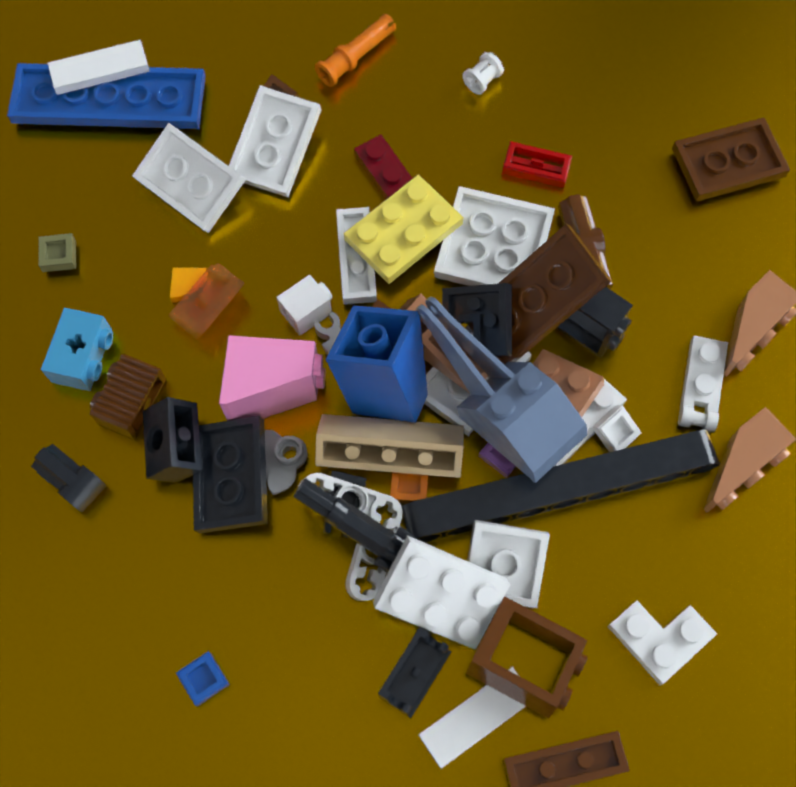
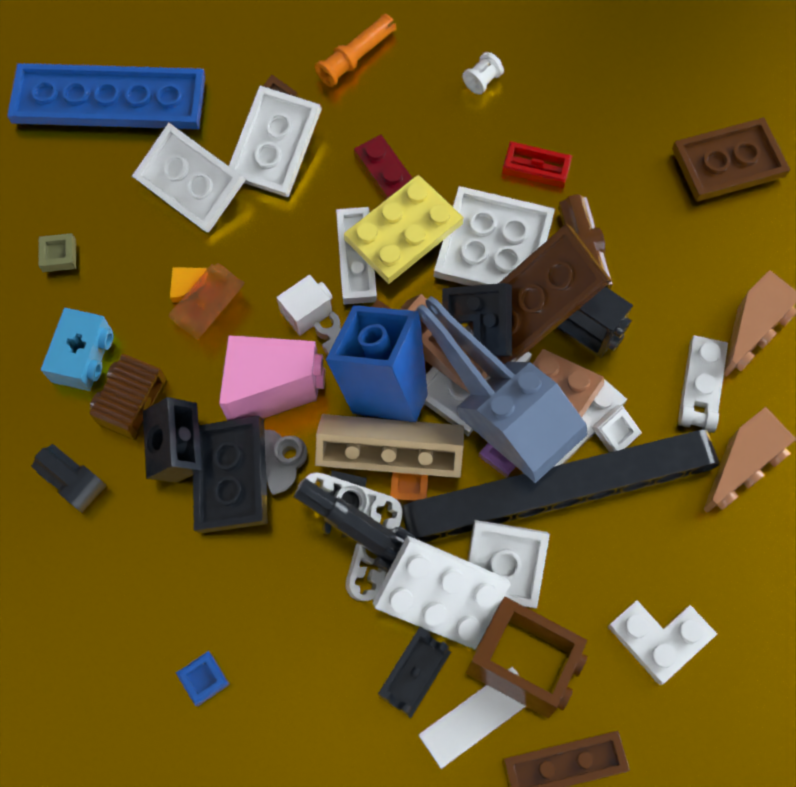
white tile [48,40,150,95] -> none

